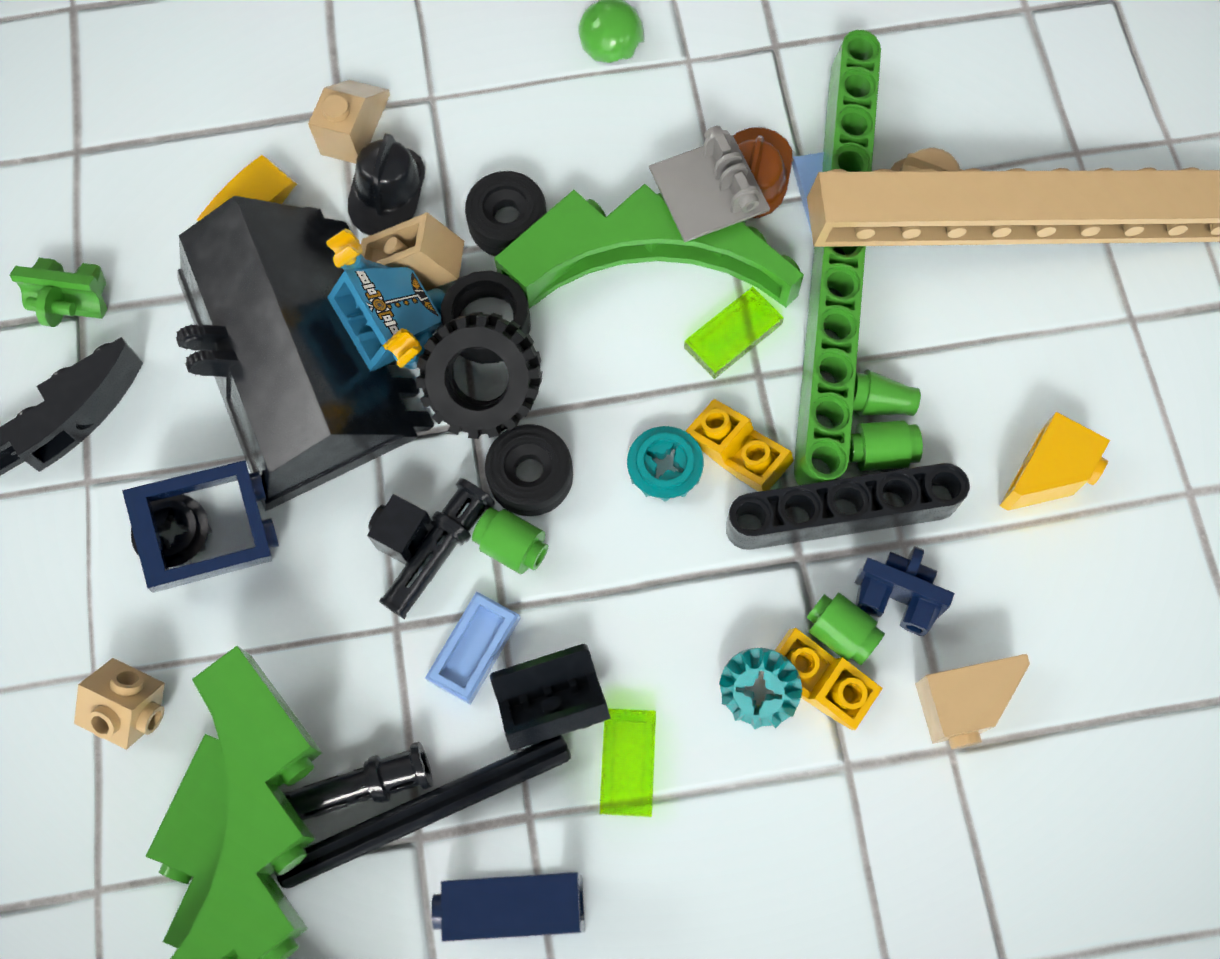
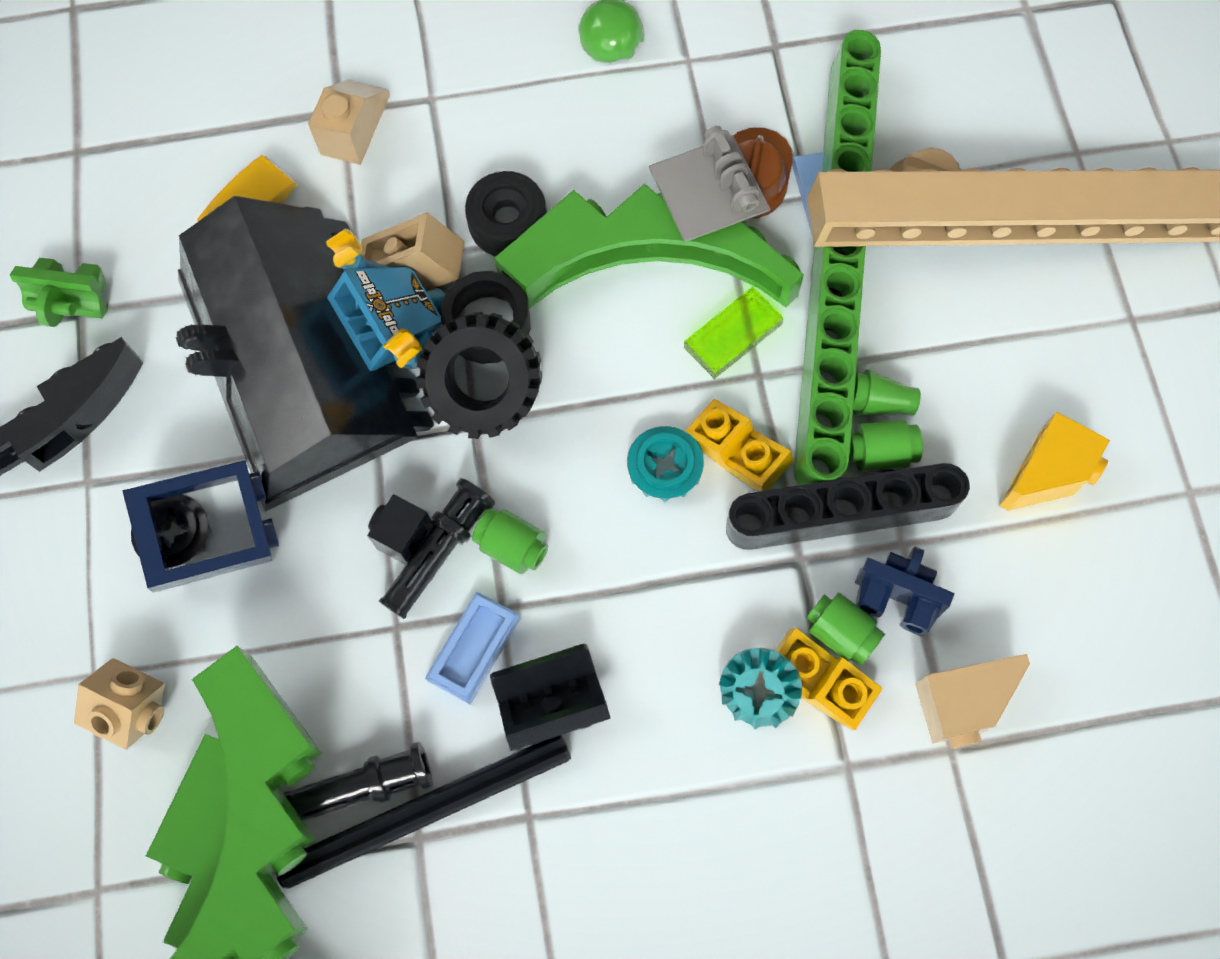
black piece [348,133,425,236] -> none
dark blue window [431,872,585,942] -> none
black tyre [485,424,573,516] -> none
clear neon green tile [599,708,656,818] -> none

